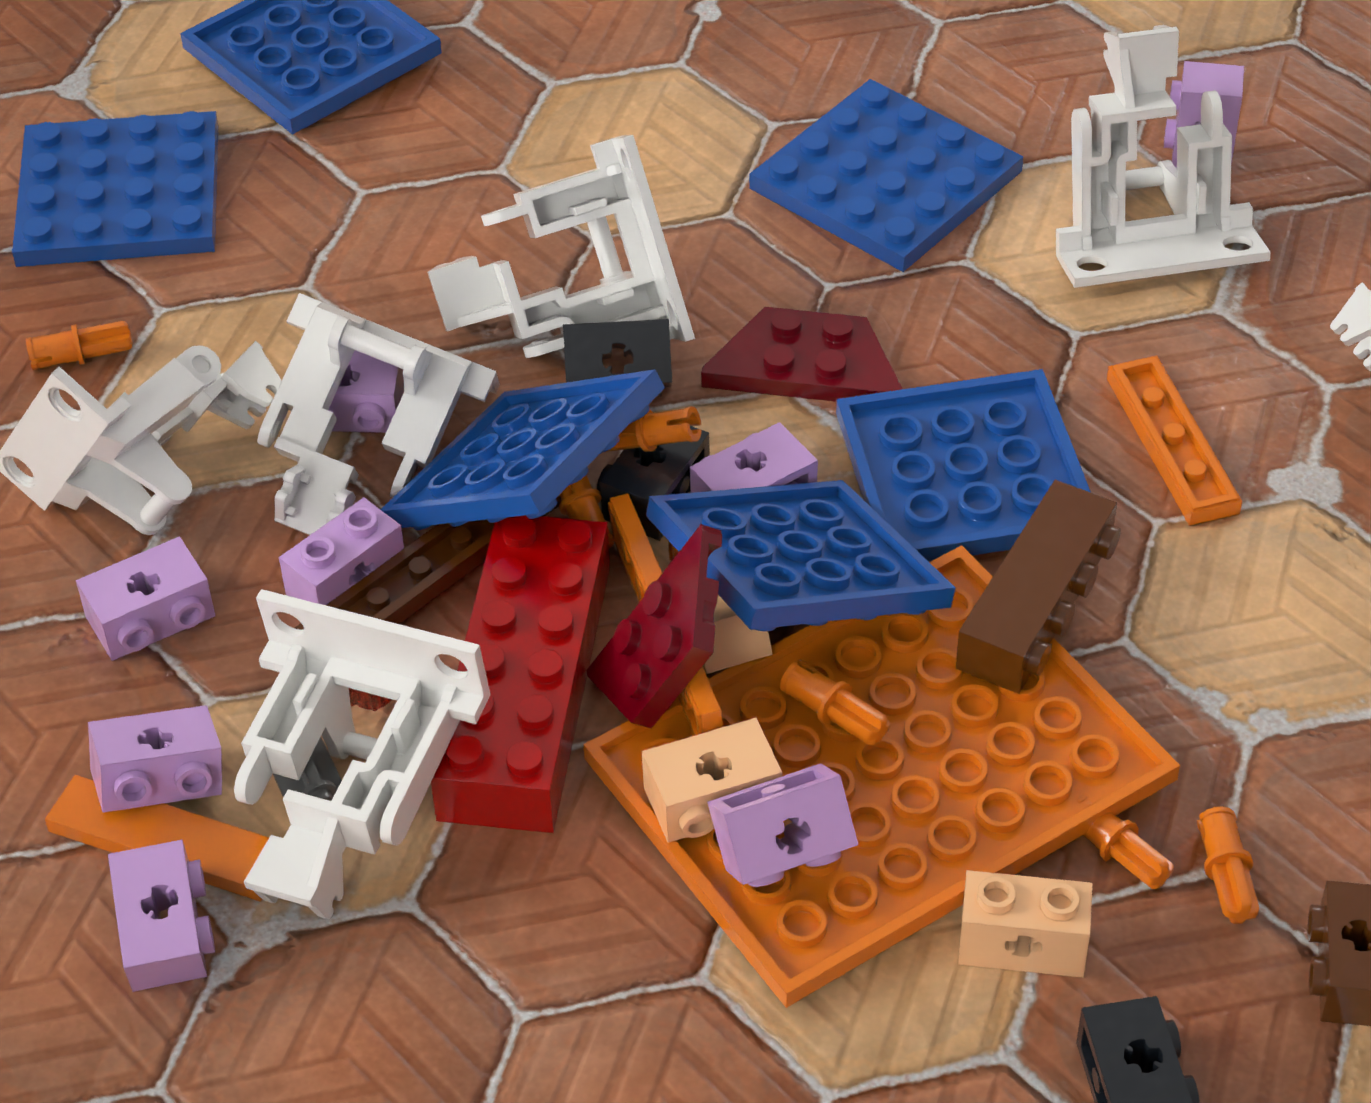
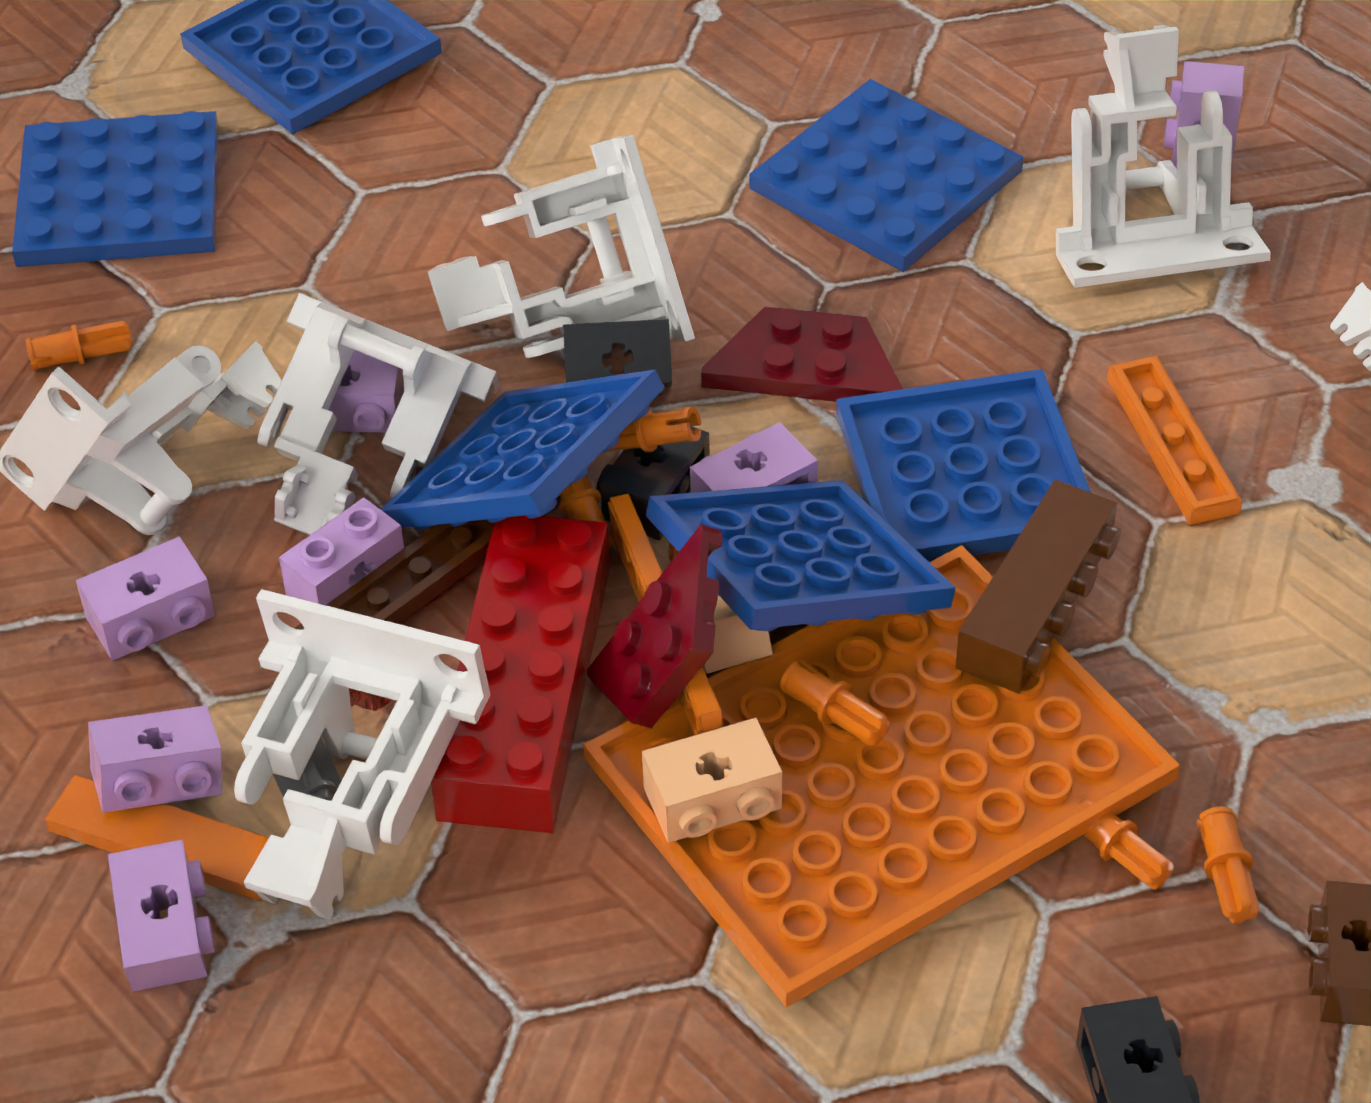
lavender brick [707,763,859,887] -> none
light nougat brick [958,870,1093,978] -> none

